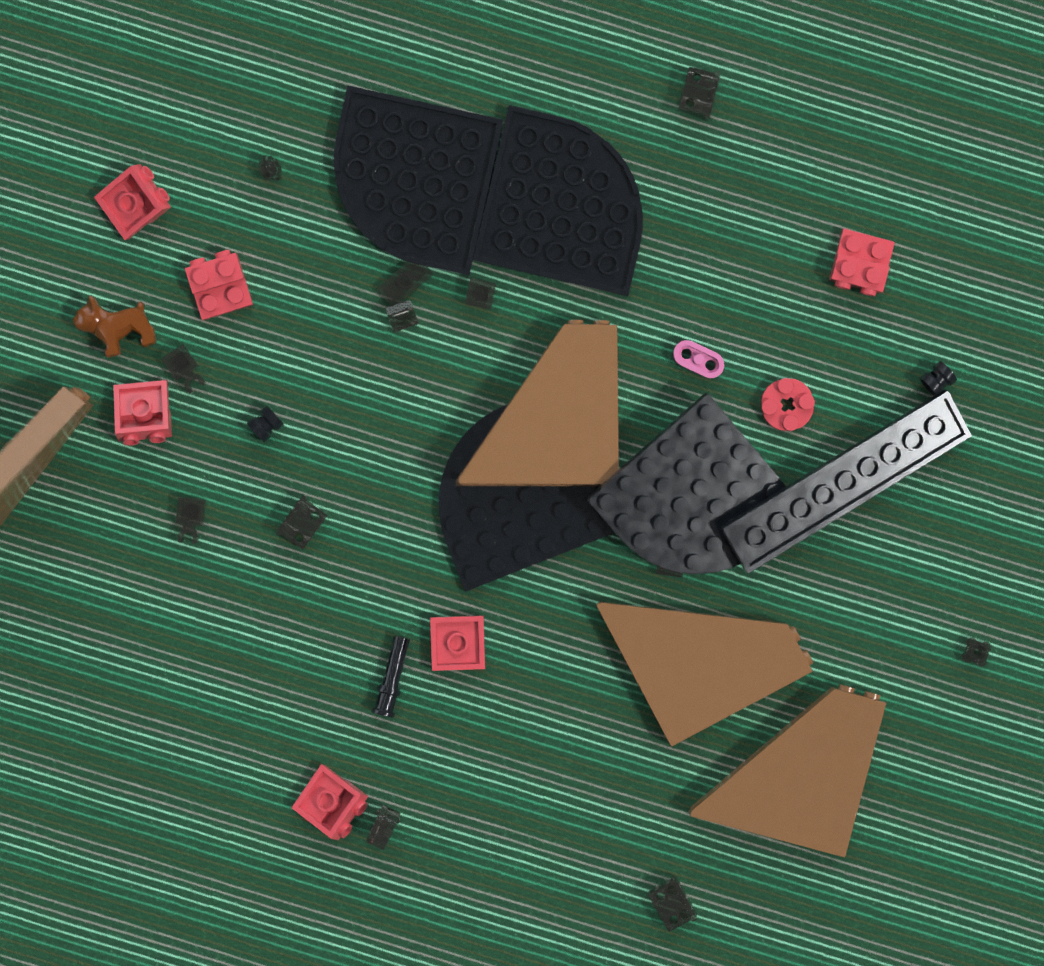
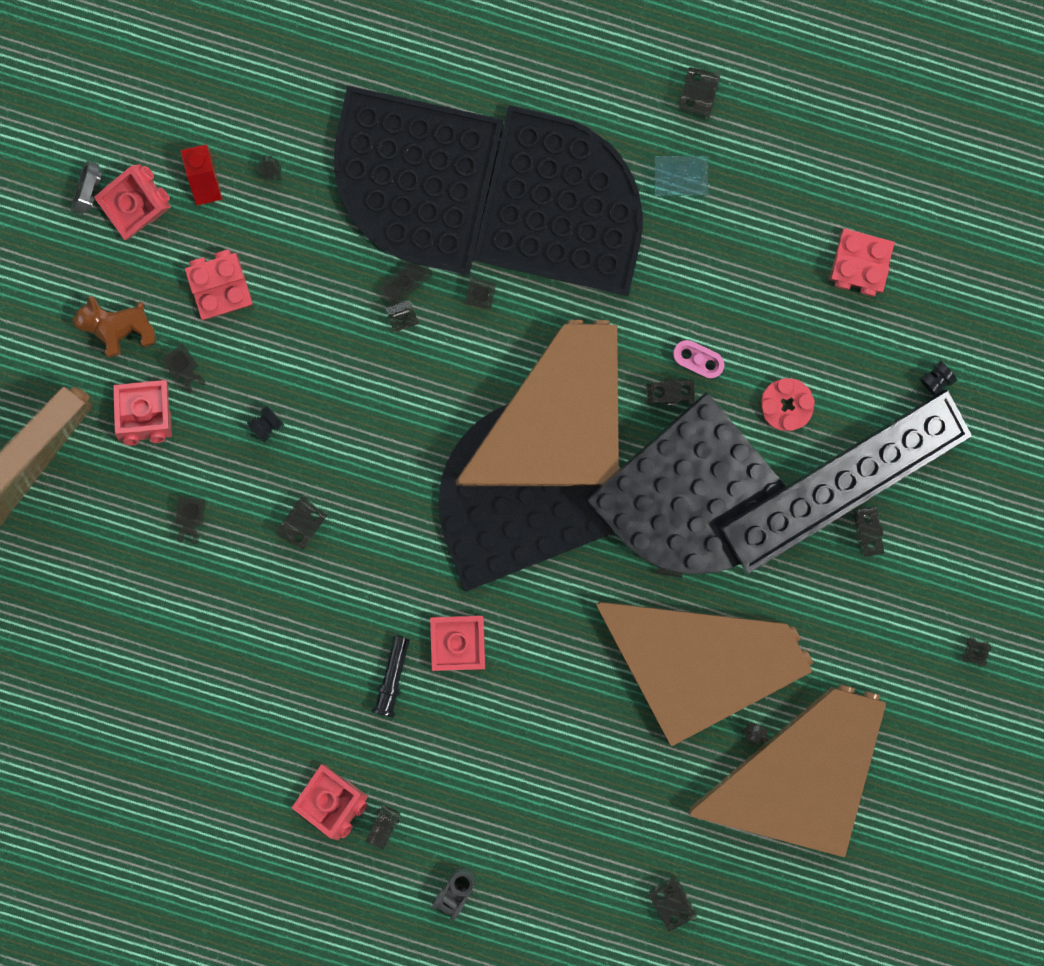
none -> dark grey plate [71,161,102,215]
none -> red slope [181,144,223,206]
none -> dark grey piece [431,868,475,921]
none -> clear smoke piece [646,380,695,405]
none -> clear light blue plate [654,156,708,196]
none -> clear smoke plate [740,722,769,745]
none -> clear smoke piece [853,507,884,557]

